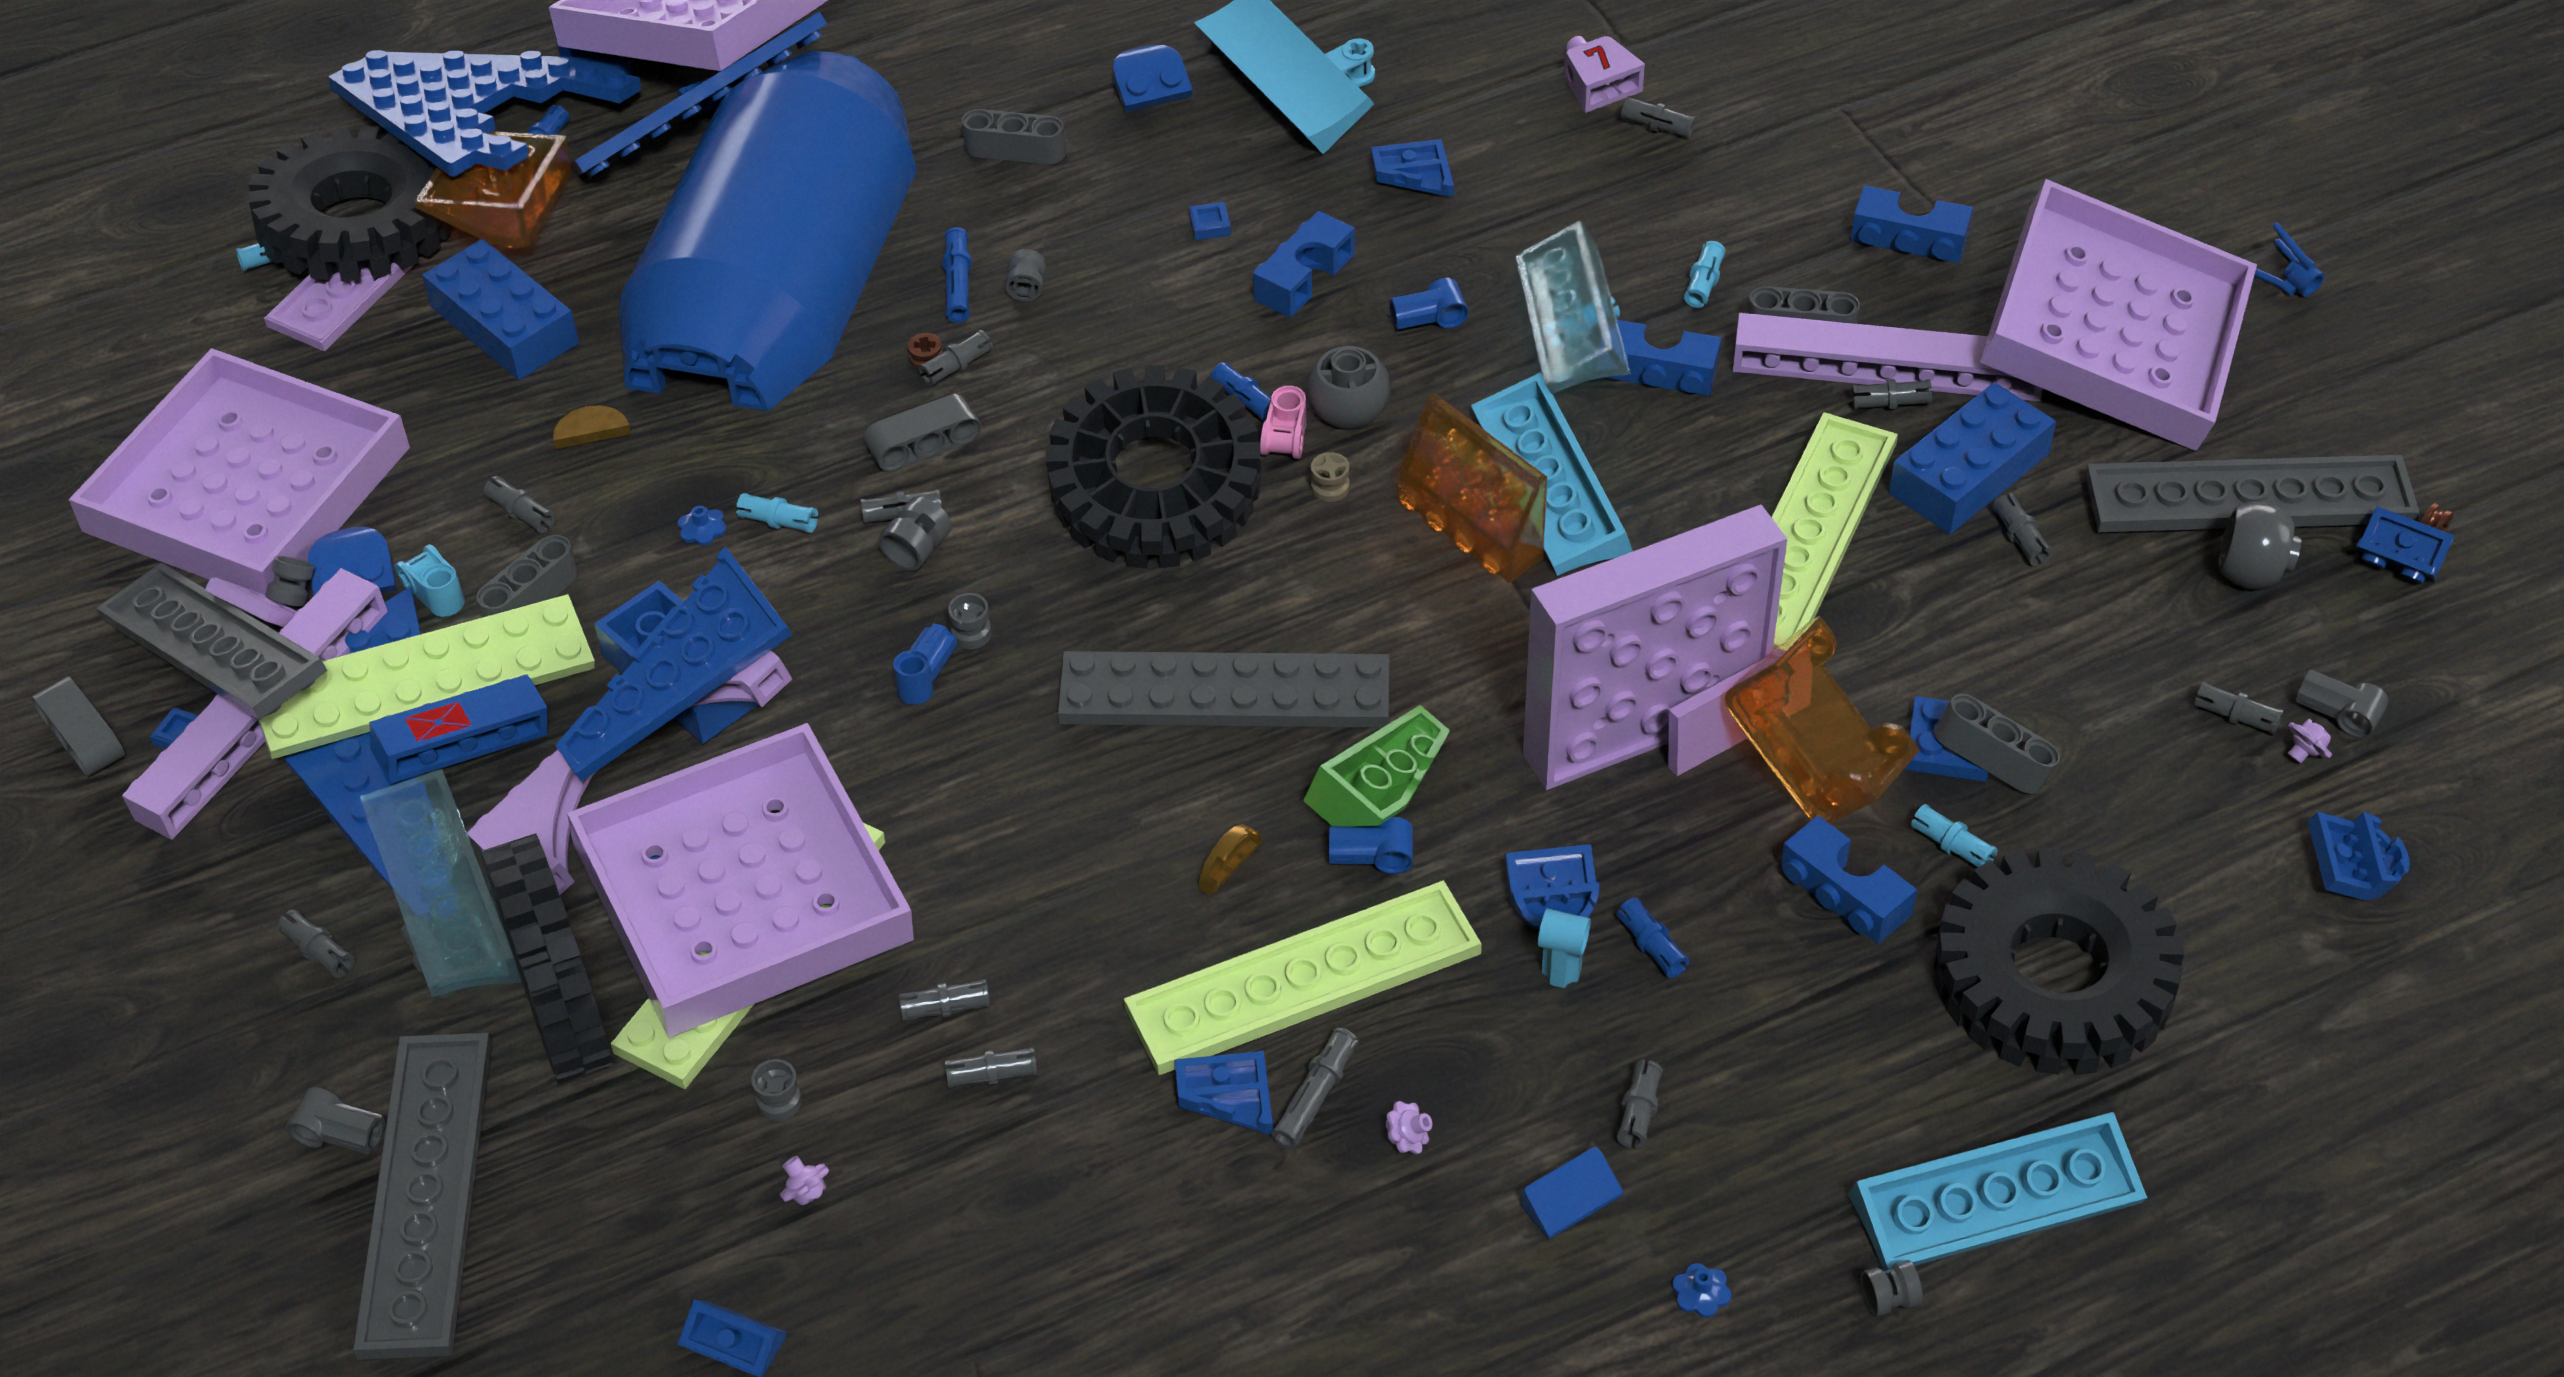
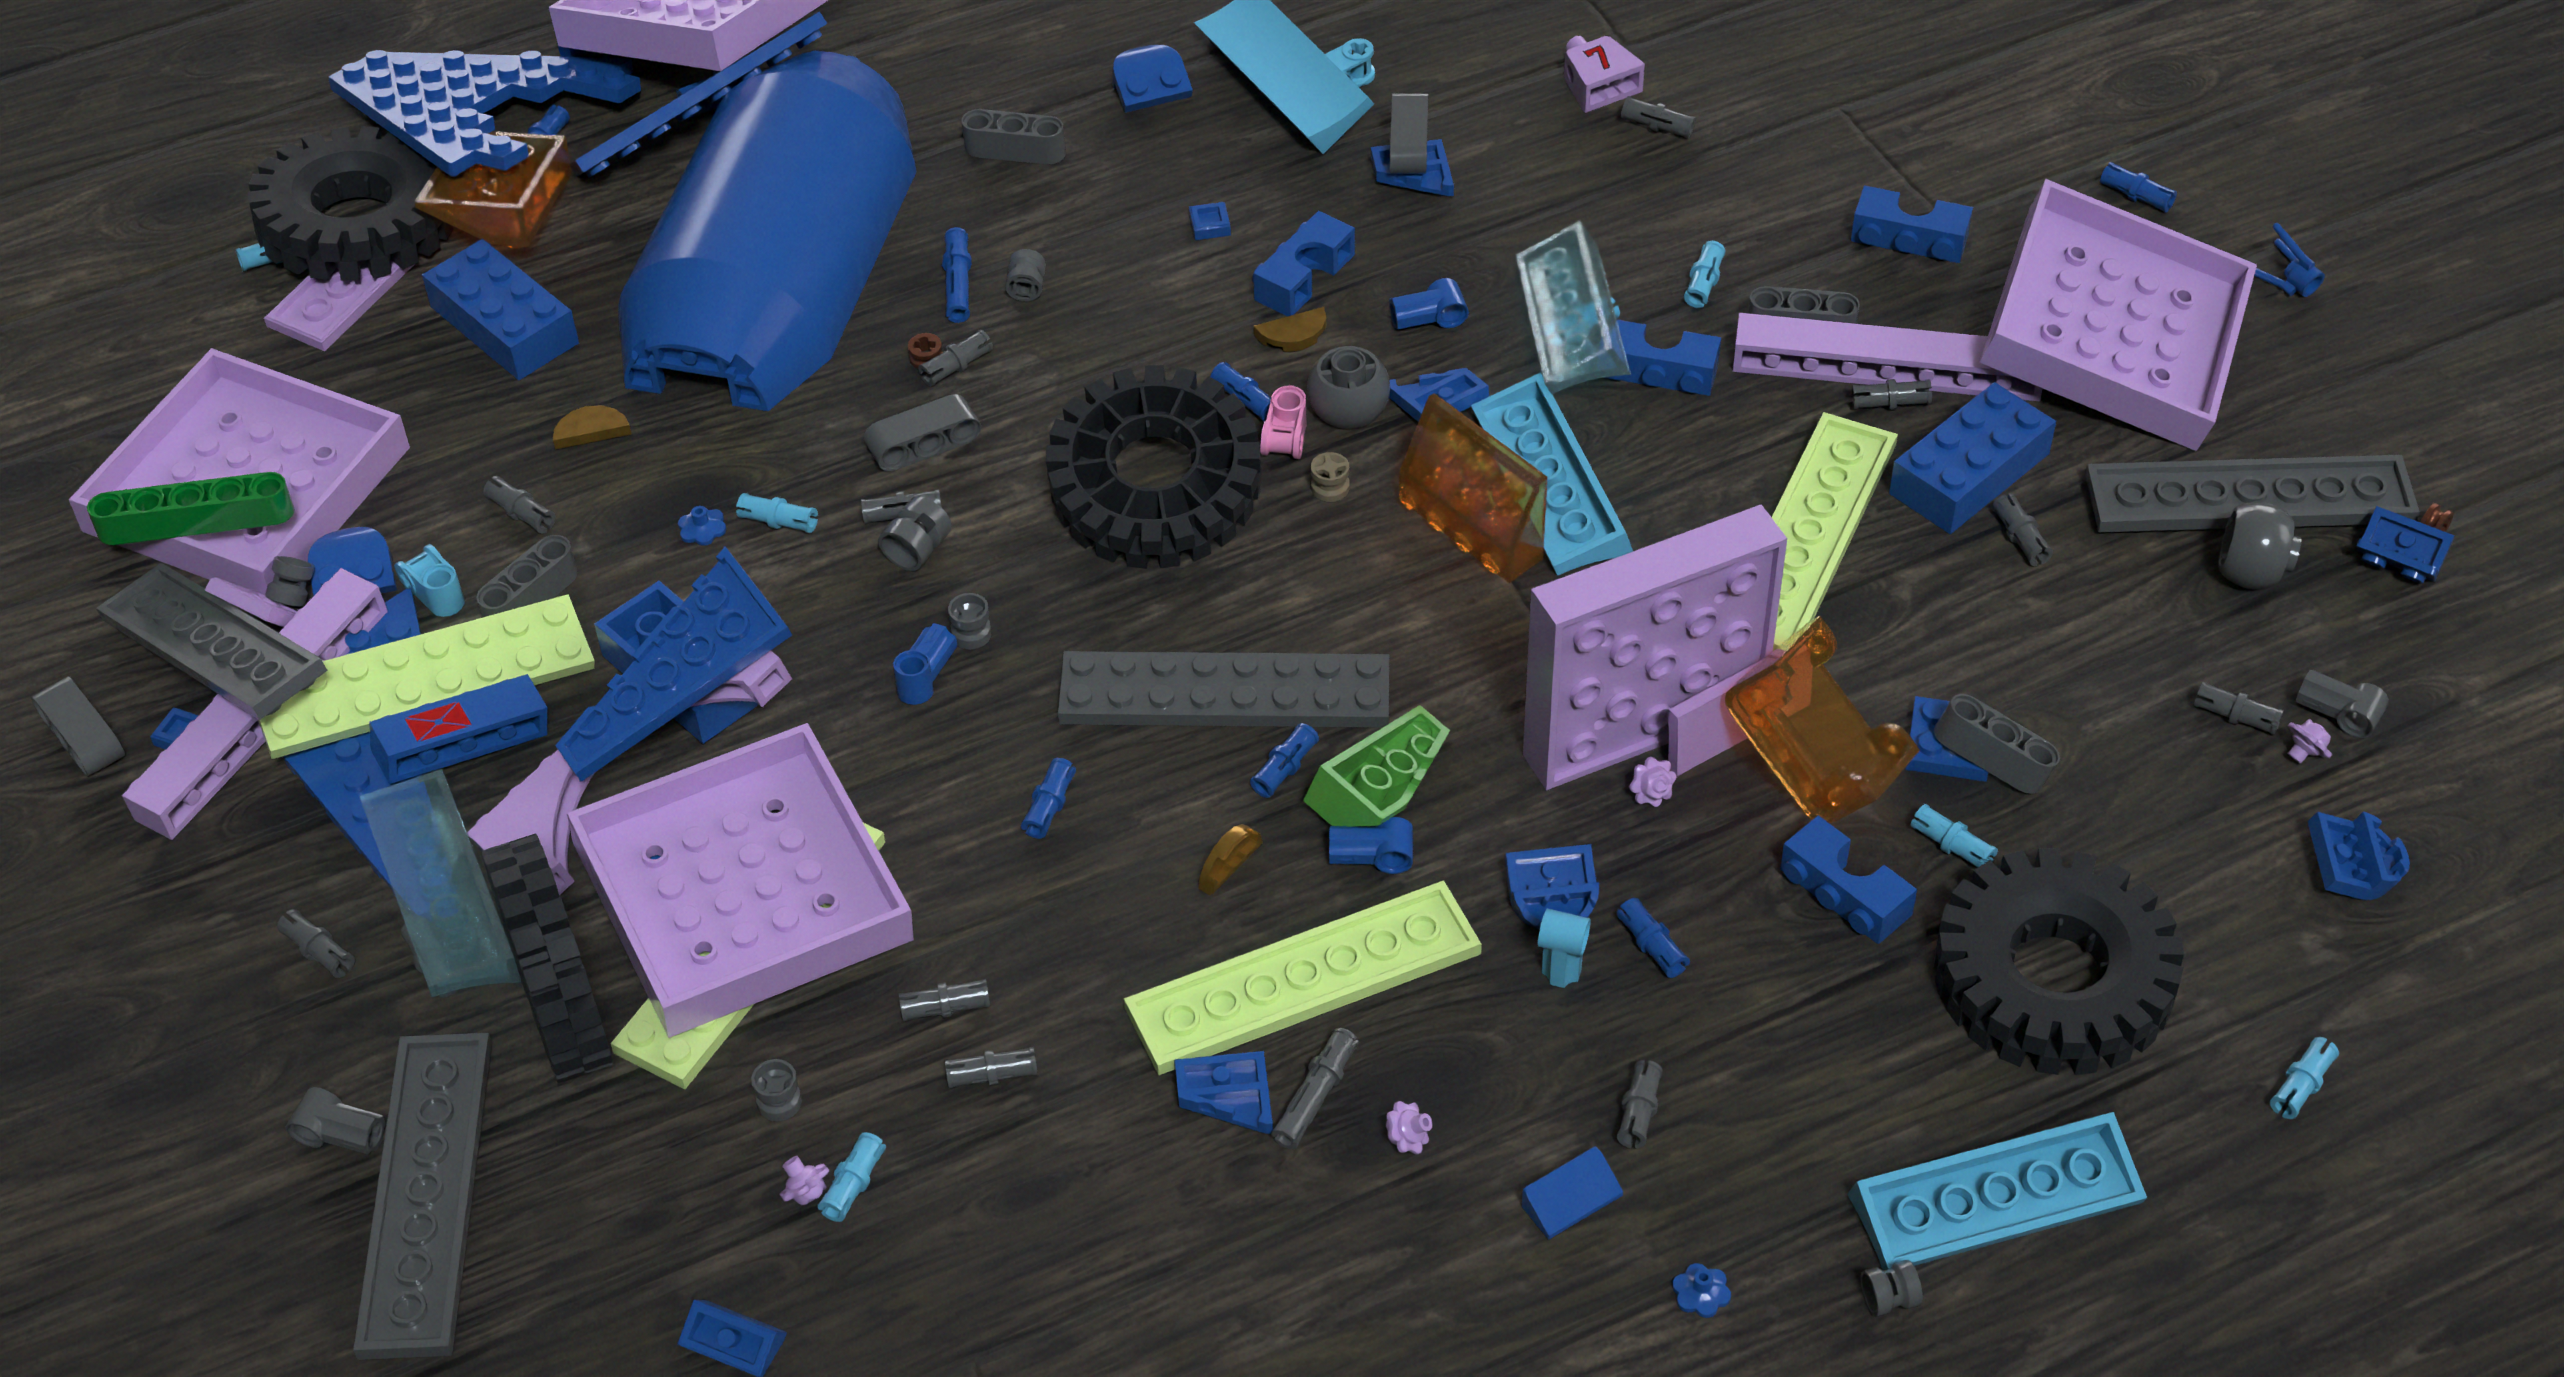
none -> green beam [87,472,295,545]
none -> medium azure pin [818,1132,886,1222]
none -> blue pin [1021,758,1076,839]
none -> blue pin [1250,723,1319,798]
none -> pearl gold tile [1254,307,1326,352]
none -> blue wing [1389,368,1489,429]
none -> dark grey beam [1390,93,1428,174]
none -> lavender plant [1629,757,1677,807]
none -> blue pin [2100,162,2177,213]
none -> medium azure pin [2270,1037,2339,1119]

